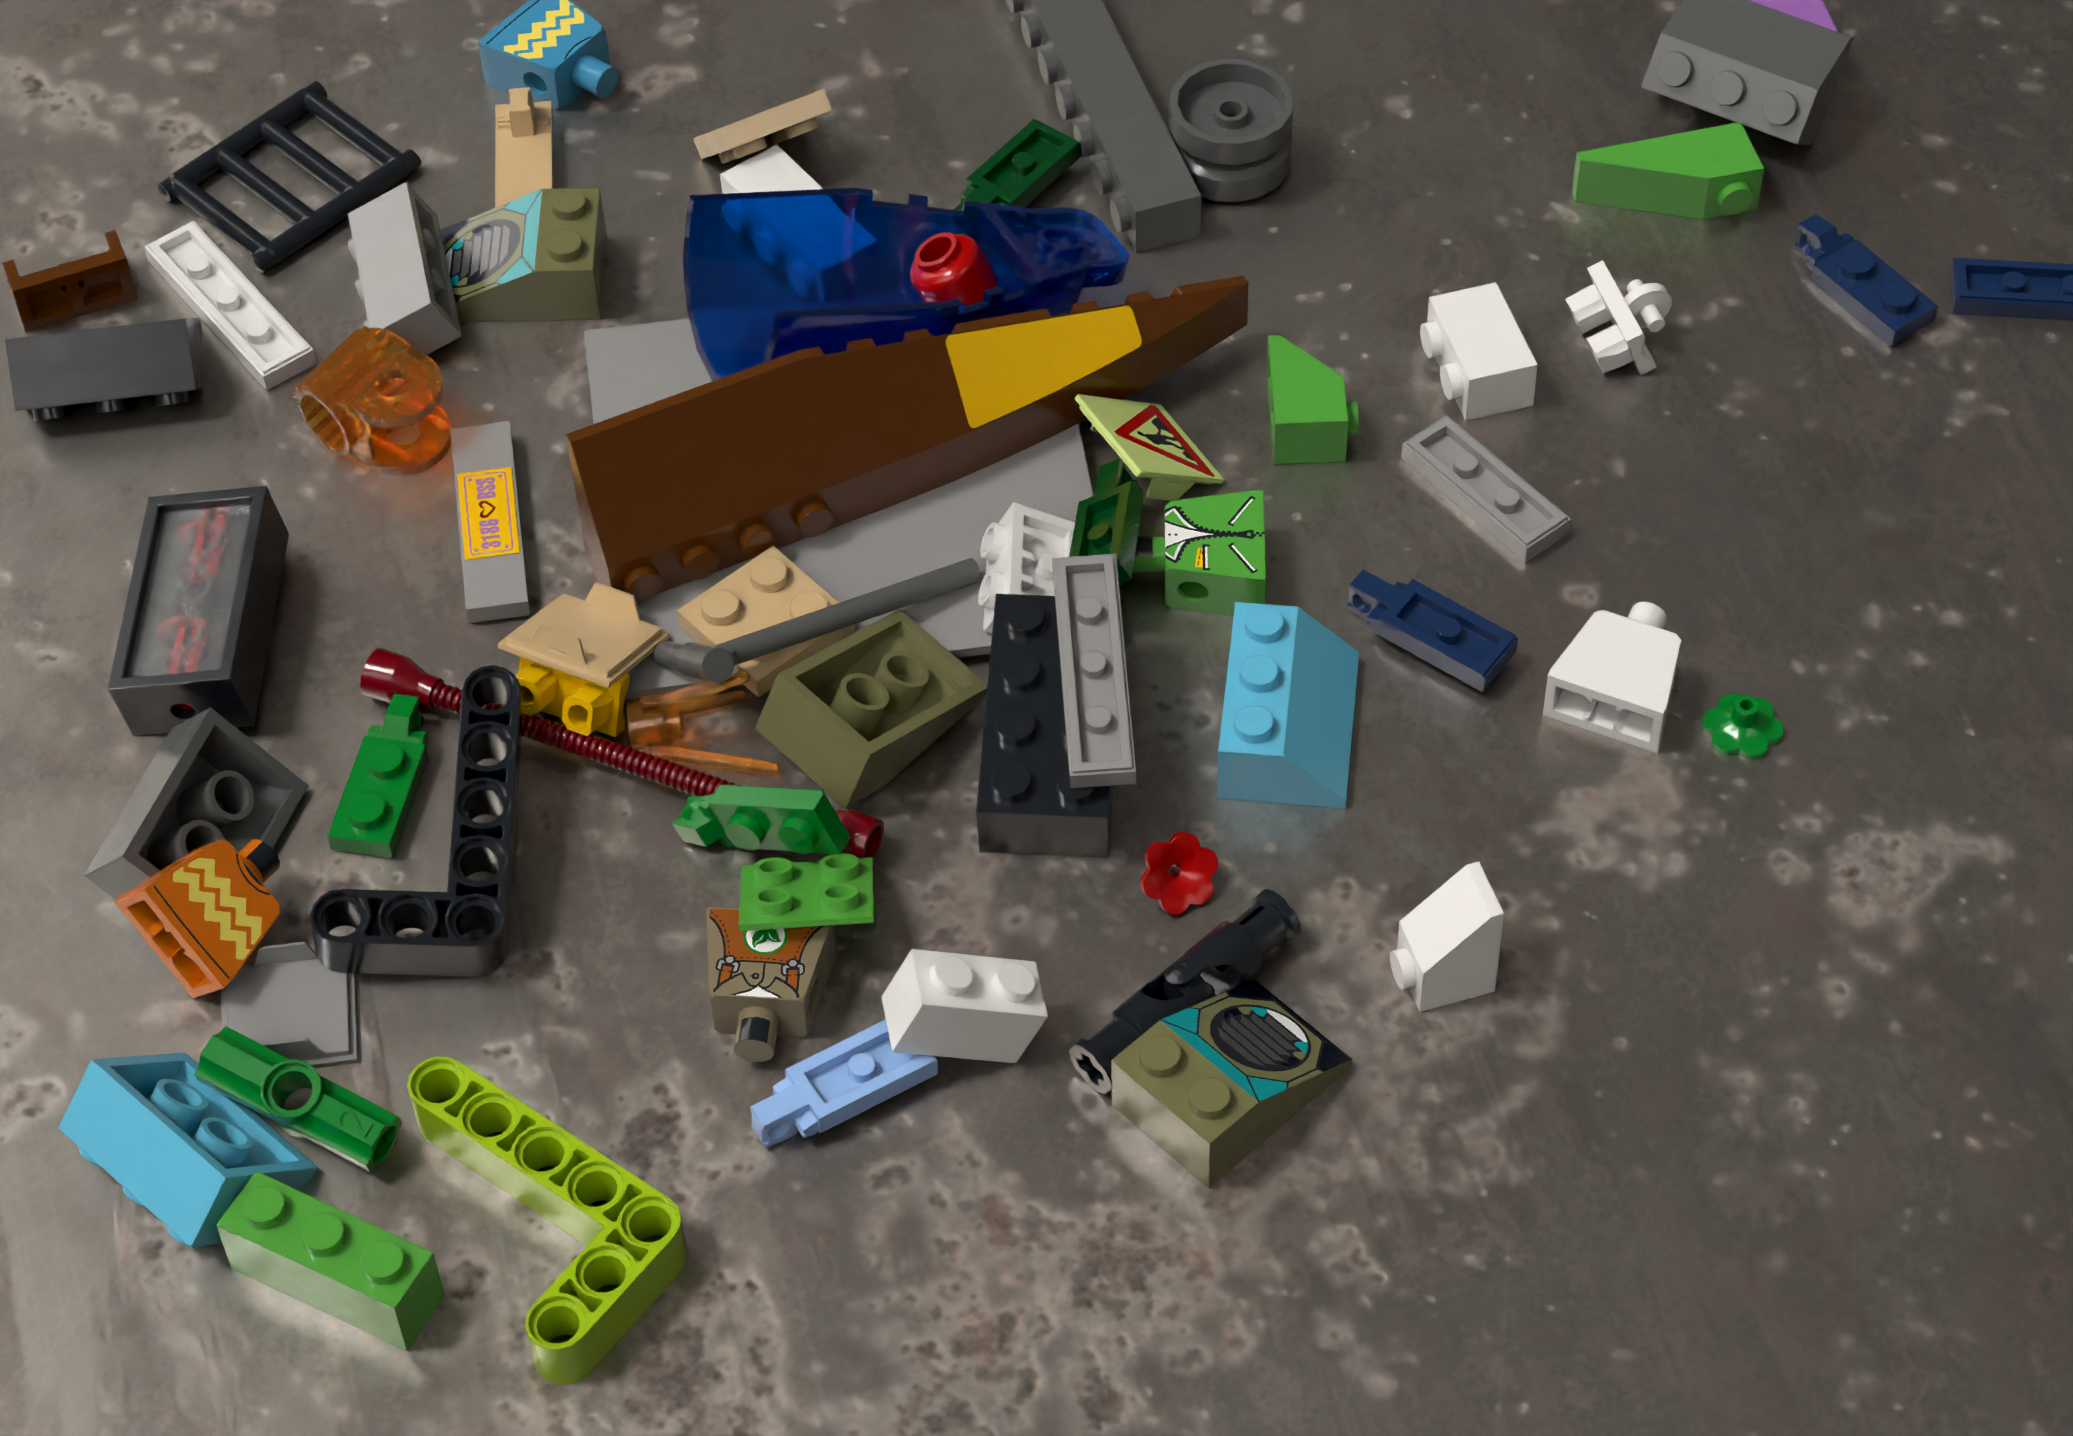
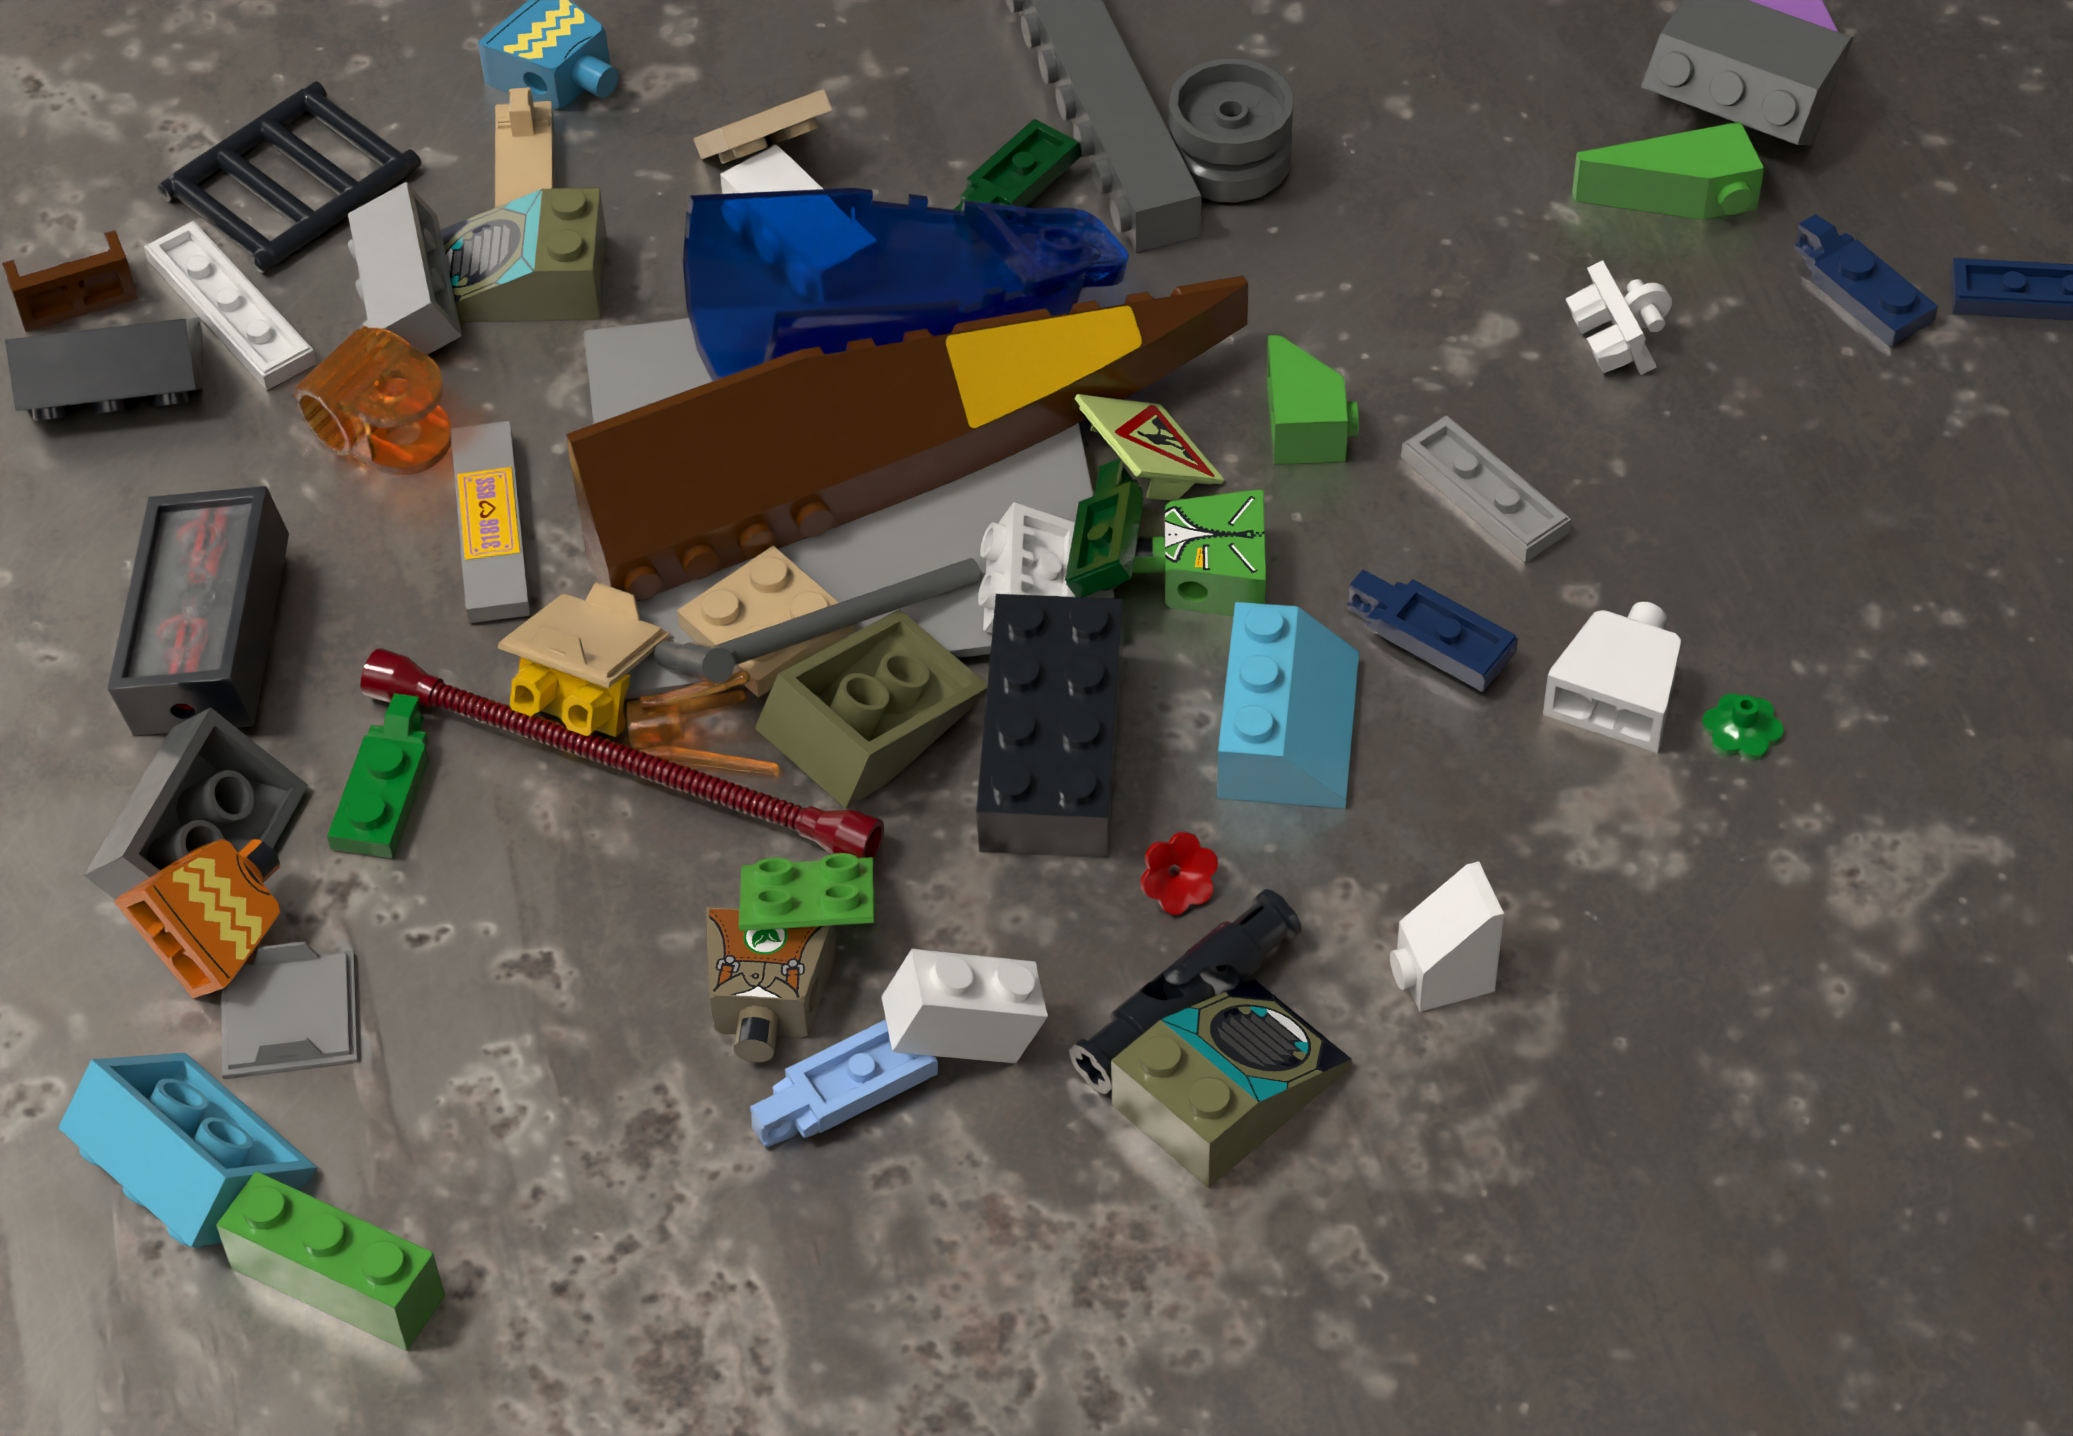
green piece [195,1026,402,1173] -> none
black beam [310,665,522,977] -> none
lime beam [407,1056,687,1385] -> none
green hinge [673,785,851,854] -> none
red head [910,232,998,321] -> none
light grey tile [1052,554,1136,788] -> none
white brick [1420,282,1538,421] -> none

